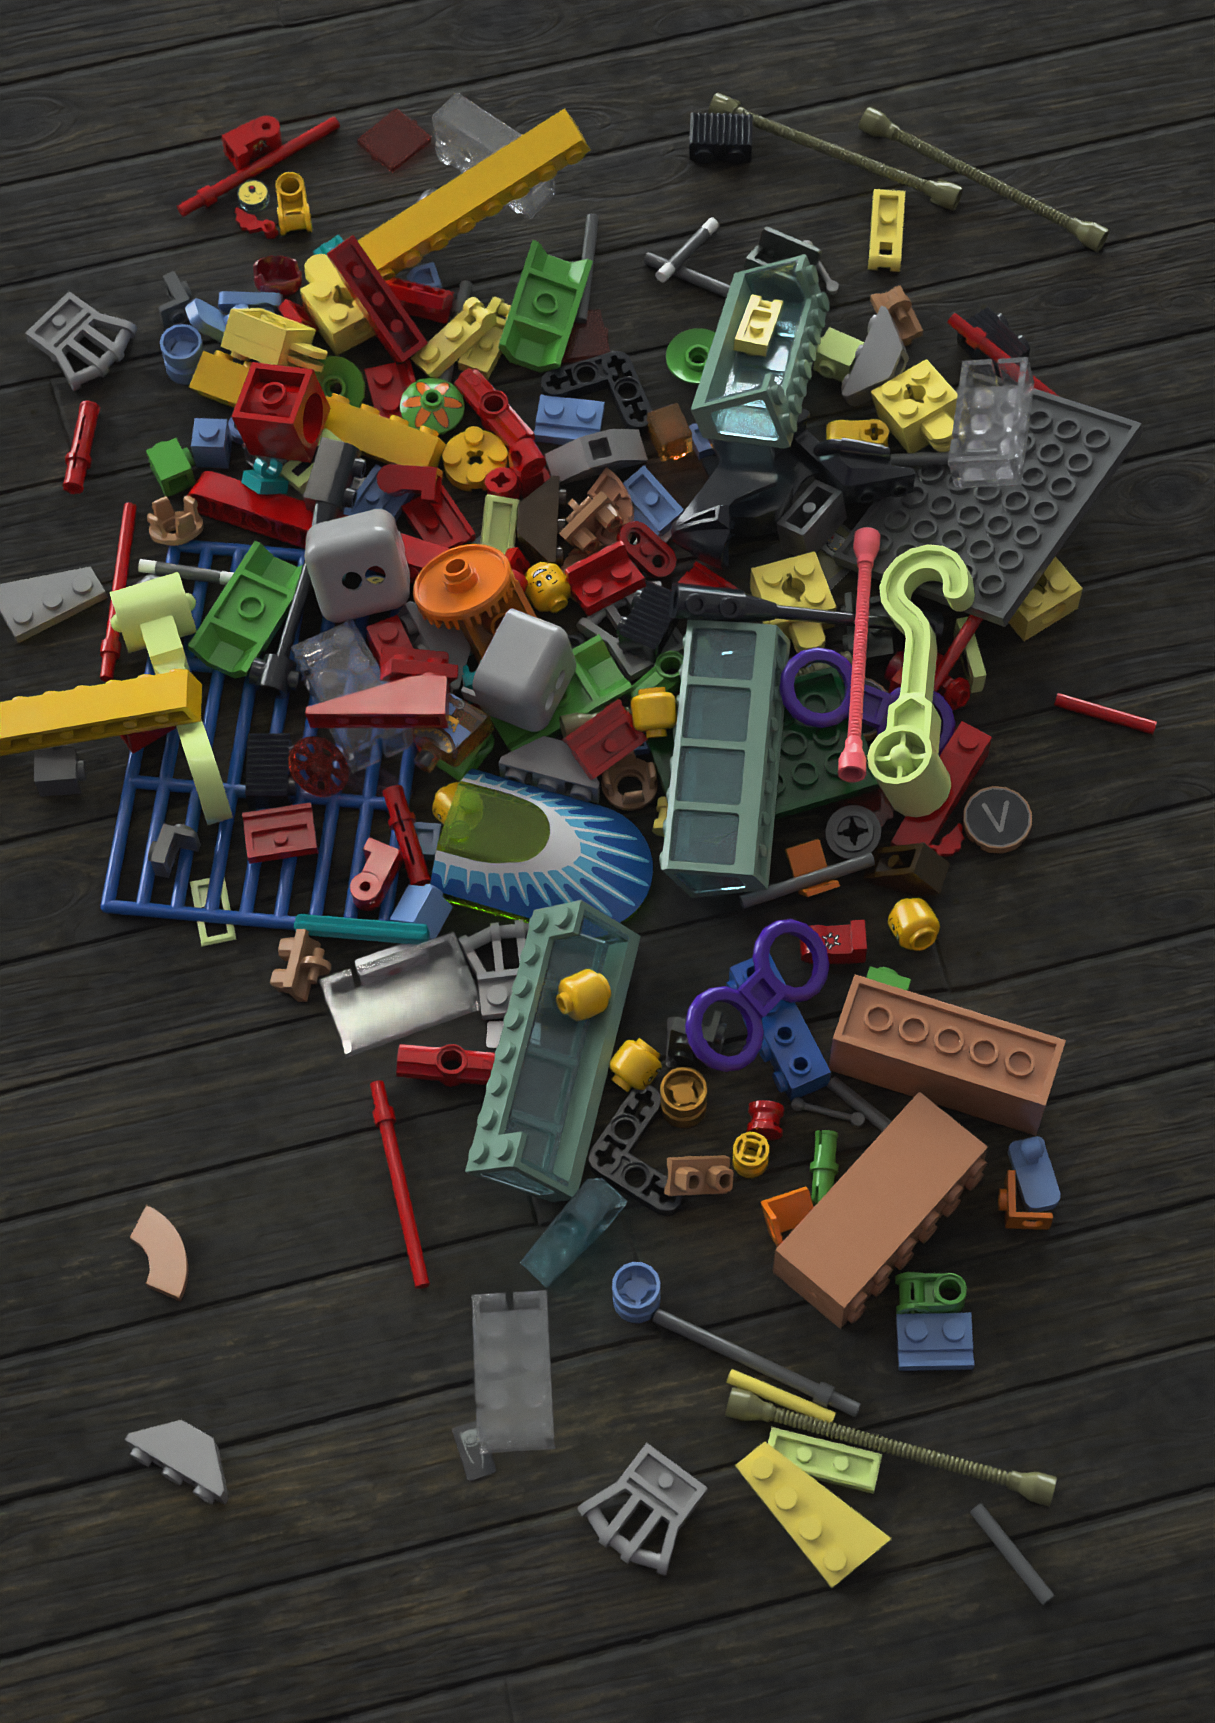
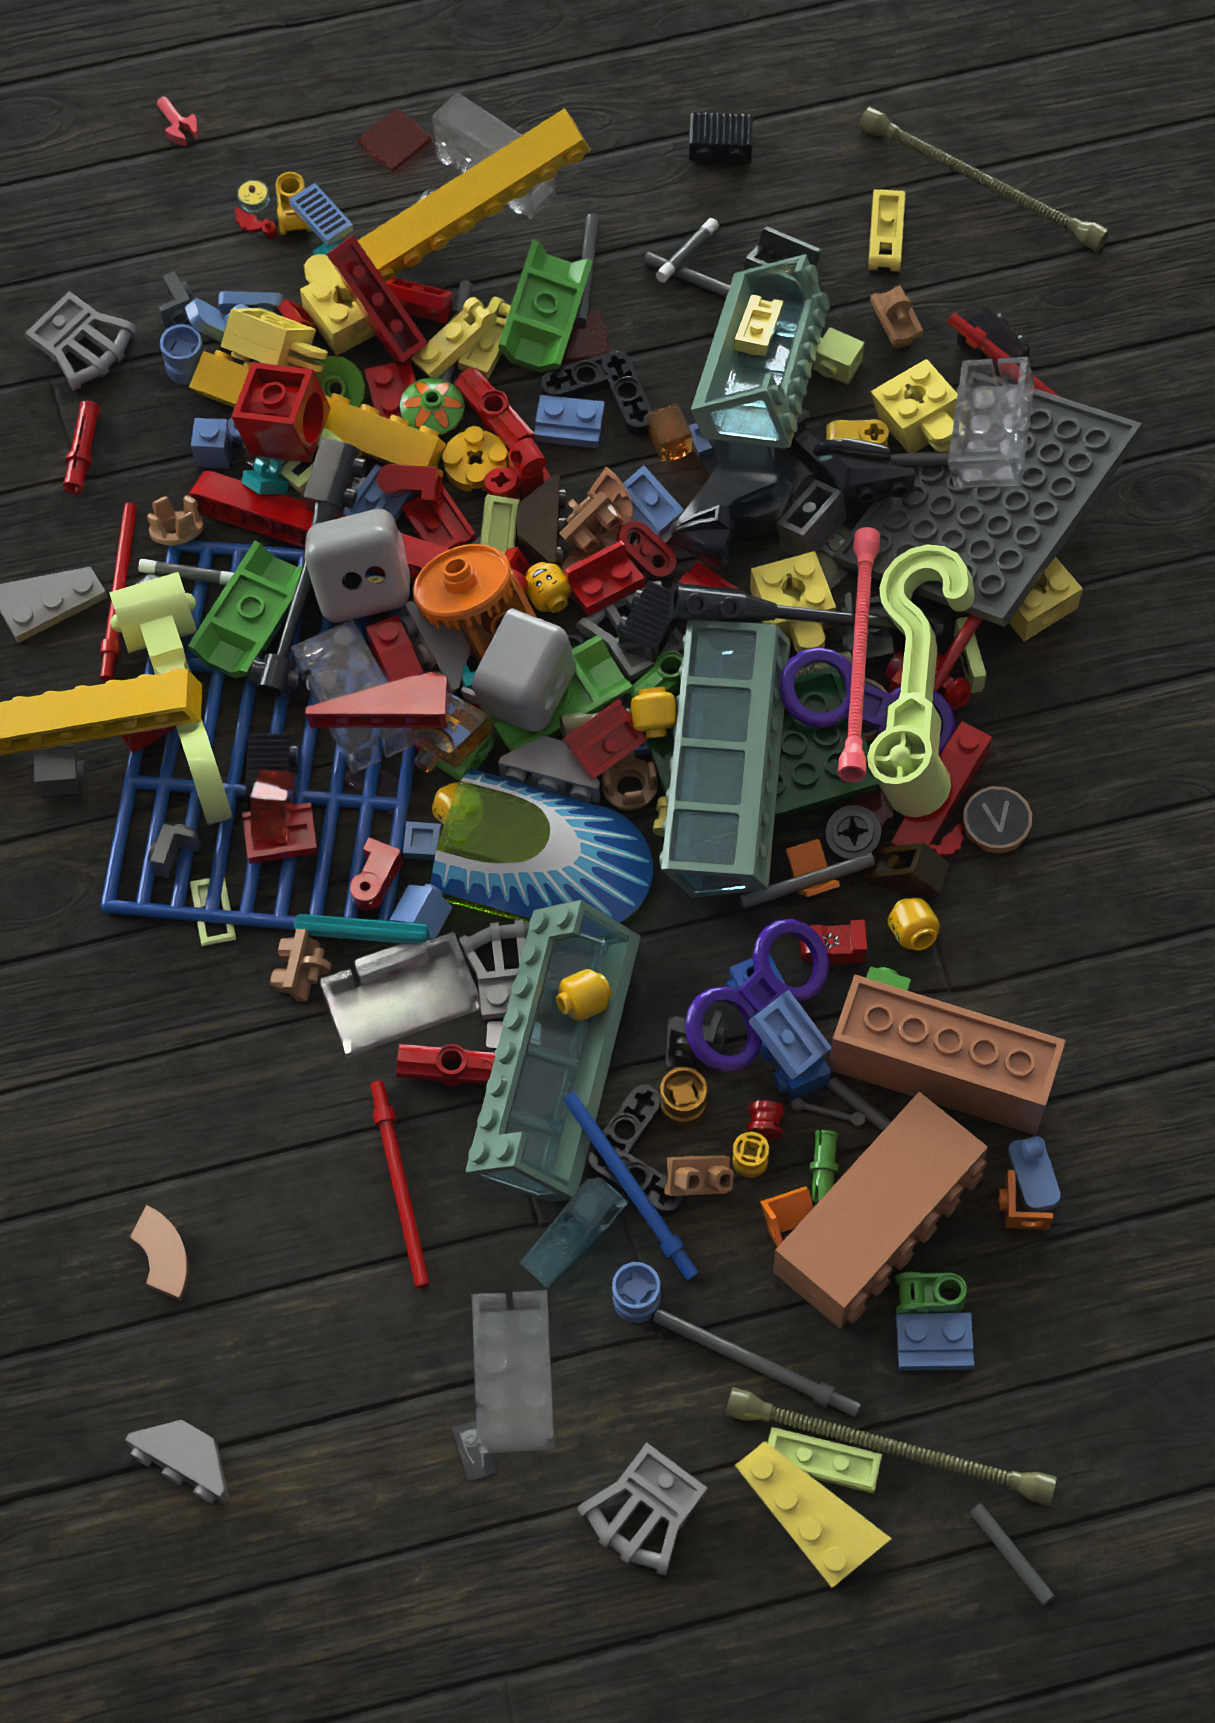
bright green brick [146,438,195,497] -> none
red bar [177,116,340,217] -> none
red leg [222,116,282,171] -> none
dark red hair [253,256,302,299] -> none
clear red wheel [288,736,349,797] -> none
red bracket [380,646,458,684] -> none
red pin [382,785,431,886] -> none
medium blue tile [407,262,443,289] -> none
light grey slope [544,429,648,485] -> none
yellow head [609,1038,662,1092] -> none
bright green dish [666,328,715,385] -> none
olive hose [708,93,963,211] -> none
light yellow bar [727,1369,836,1423] -> none
light grey hinge [803,240,839,295] -> none
light grey slope [841,306,909,407] -> none
red bar [1054,693,1157,735] -> none
none -> coral bar [157,97,198,146]
none -> clear red slope [250,769,295,842]
none -> medium blue tile [289,183,353,247]
none -> blue bar [562,1091,699,1280]
none -> medium blue plate [748,990,832,1080]

